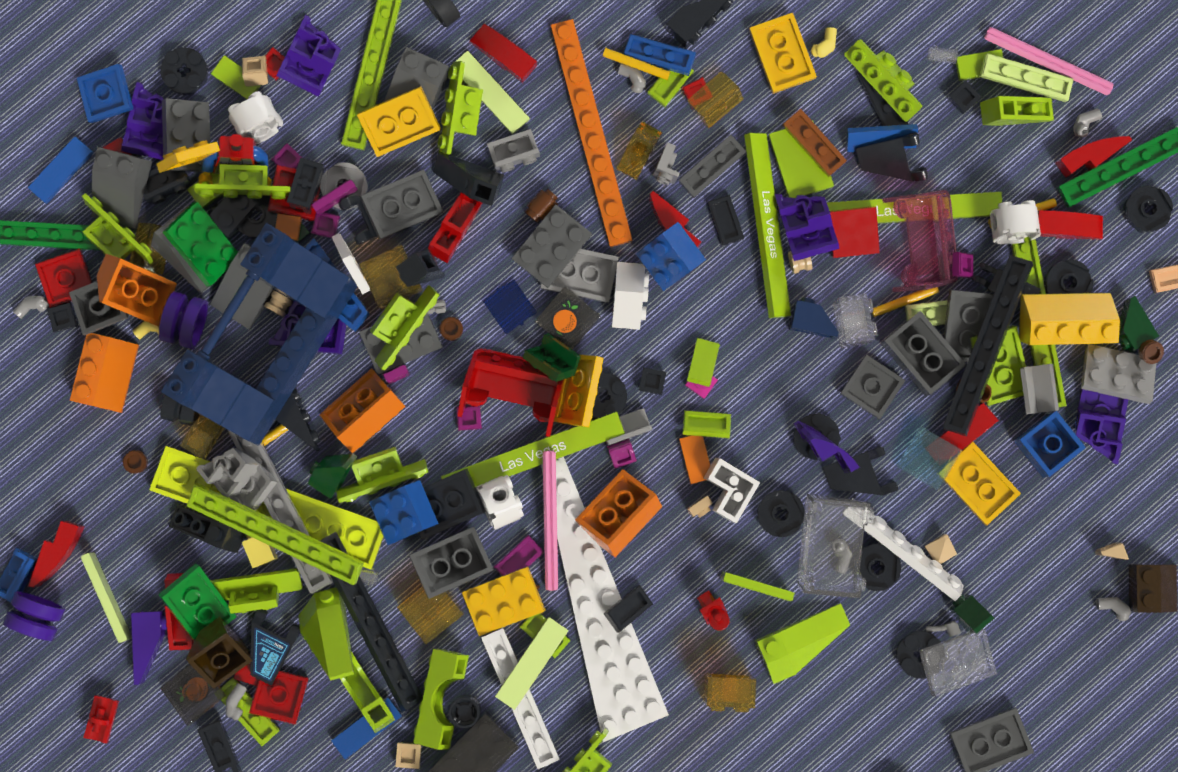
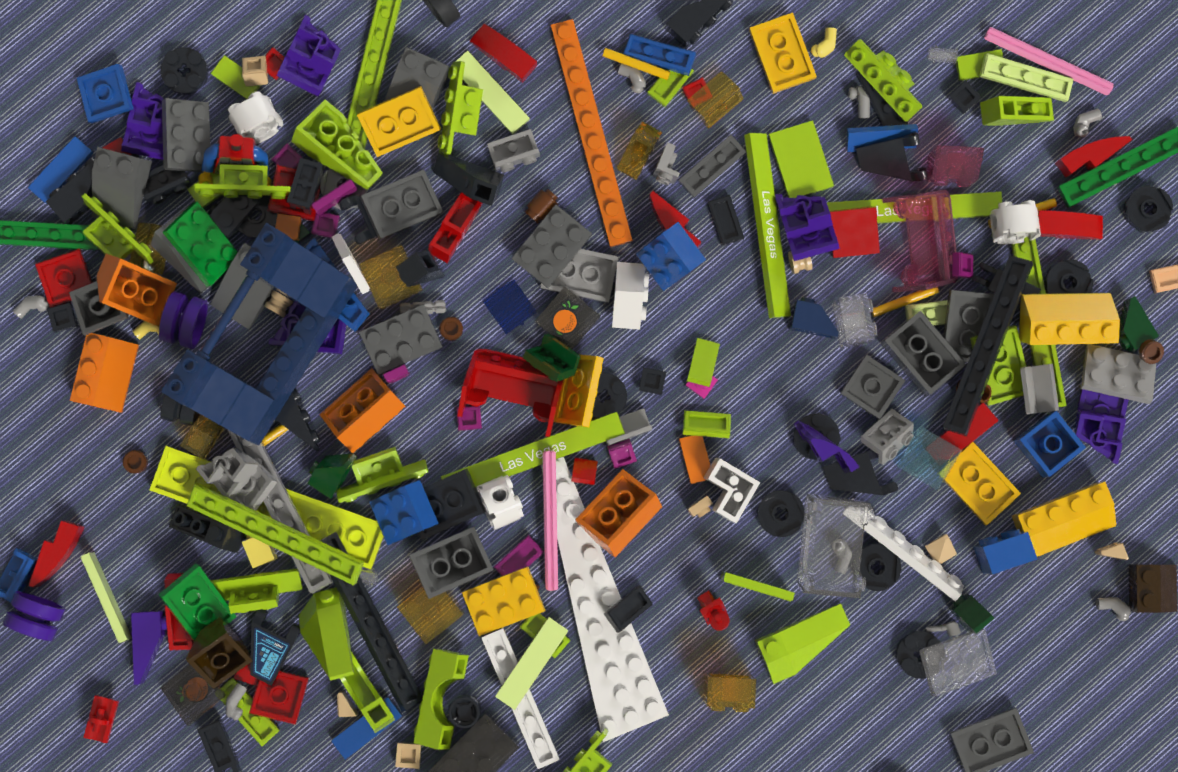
yellow plate [156,140,220,173] -> none
lime bracket [370,285,439,371] -> none
dark orange plate [782,109,847,177] -> none
none -> black slope [46,157,95,224]
none -> lime wedge [291,100,383,190]
none -> tan slope [337,691,359,717]
none -> red tile [571,458,598,485]
none -> light grey arm [848,86,870,118]
none -> light grey bracket [861,409,914,465]
none -> clear pink slope [927,145,984,187]
none -> blue brick [973,529,1037,575]
none -> yellow slope [1012,482,1116,557]

